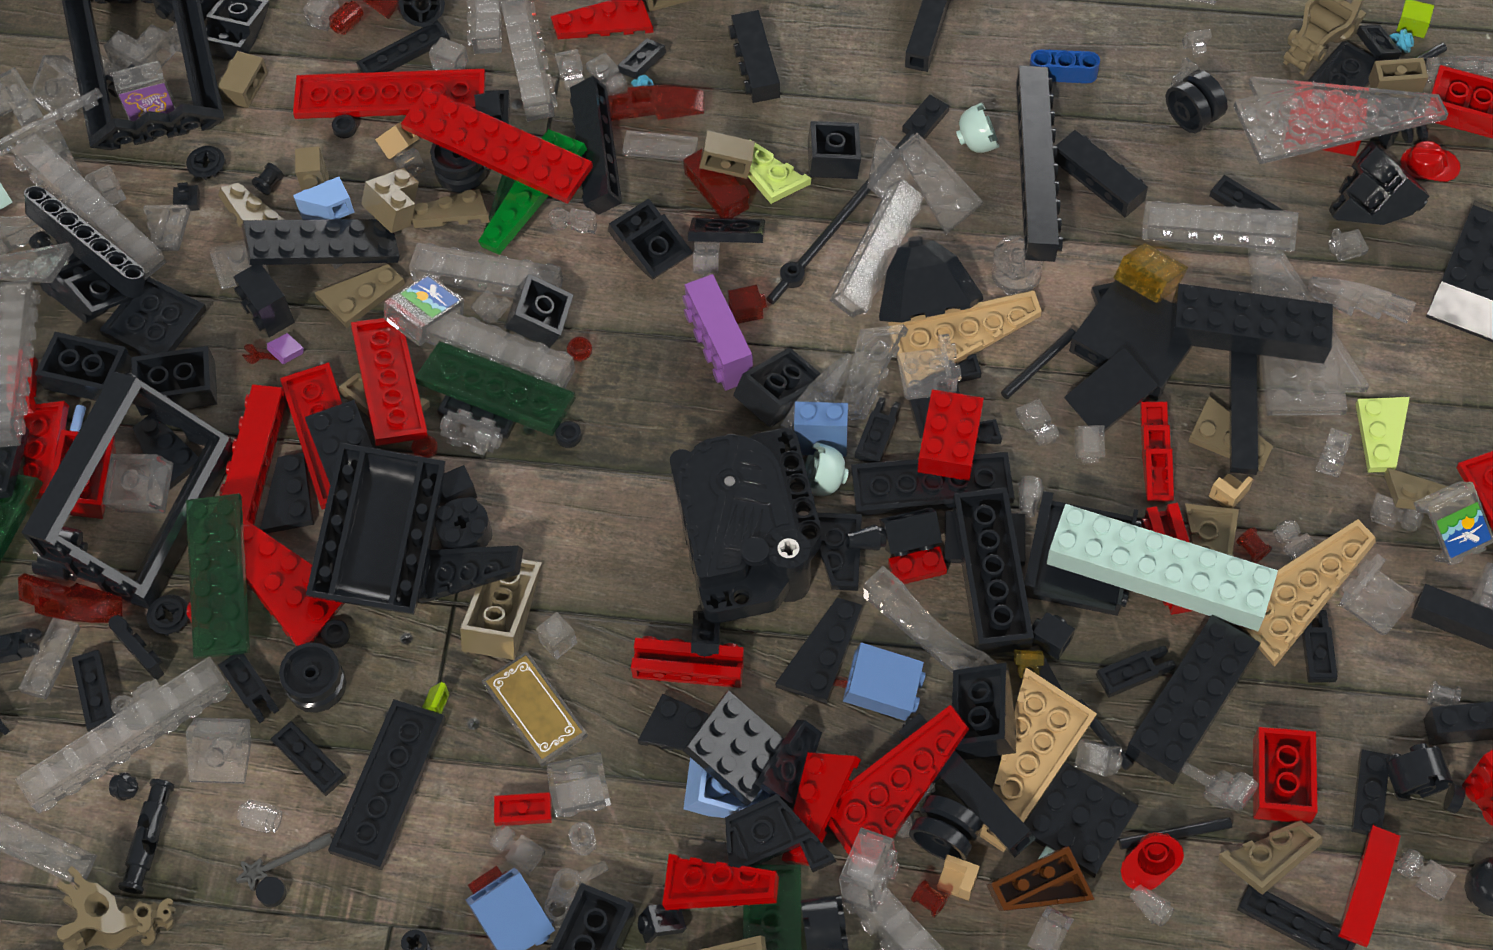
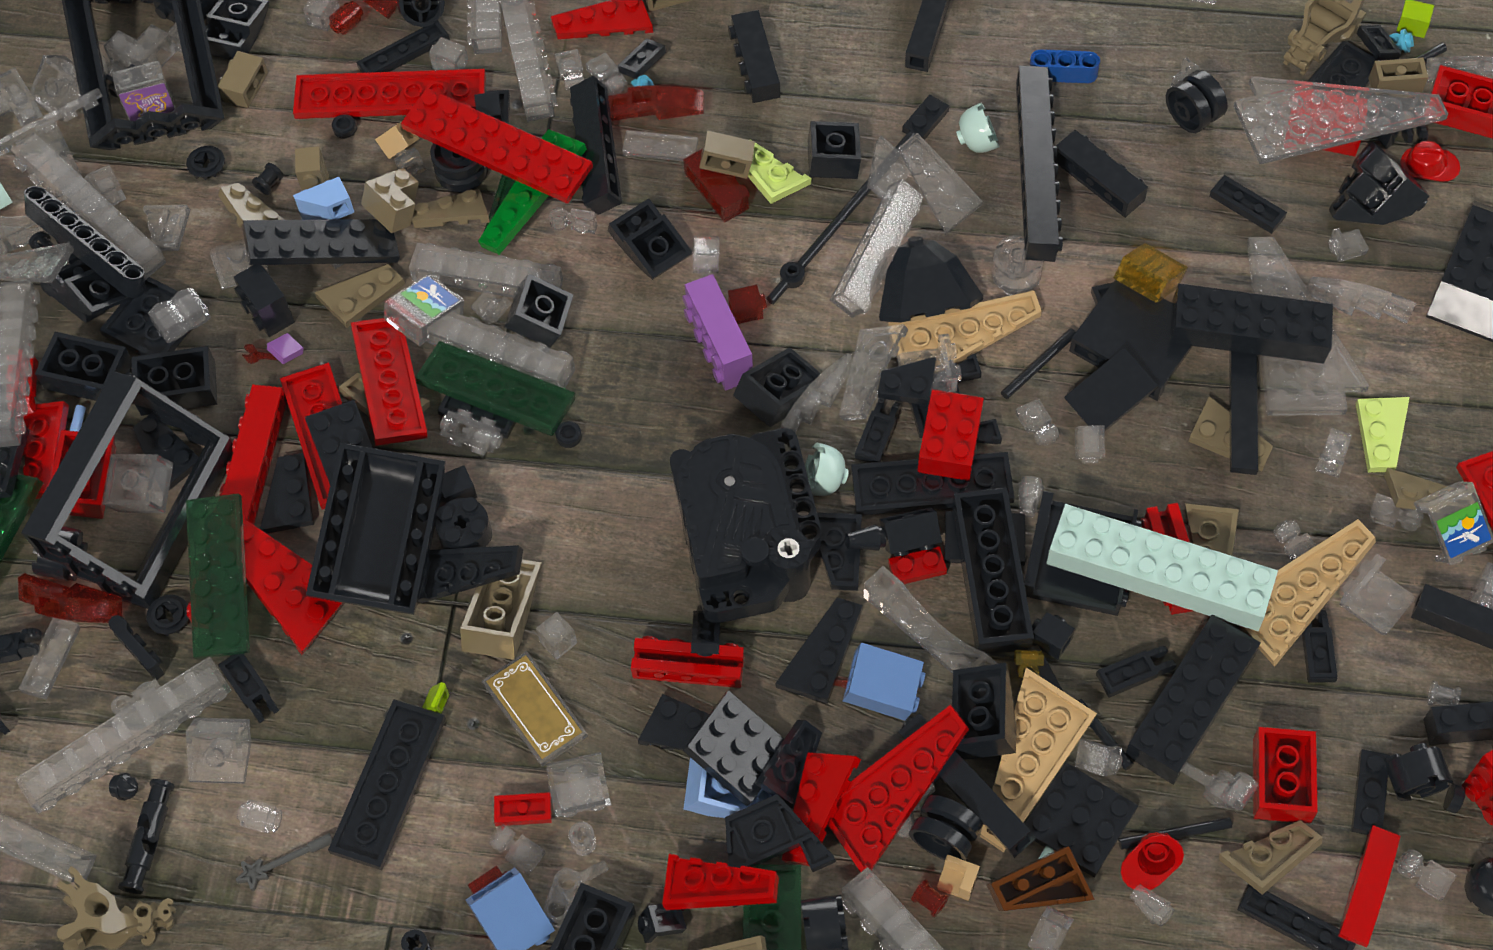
black plate [72,650,117,733] -> none
black tile [173,182,200,213] -> none
black tile [256,877,286,907] -> none
black tile [270,721,347,797] -> none
black wheel [279,643,347,713] -> none
black tile [321,620,350,648] -> none
clear red plate [412,435,438,458] -> none
clear red plate [567,337,592,361] -> none
black tile [688,217,765,243] -> none
medium blue brick [794,401,848,456] -> none
clear brick [839,828,899,913] -> none
red slope [1140,402,1174,501] -> none
clear brick [1142,201,1299,251] -> none
clear tile [1182,29,1212,58] -> none
tan panel [1209,474,1253,509] -> none
clear red bush [1236,527,1272,563] -> none
none -> clear brick [148,288,211,343]
none -> black wing [877,357,936,405]

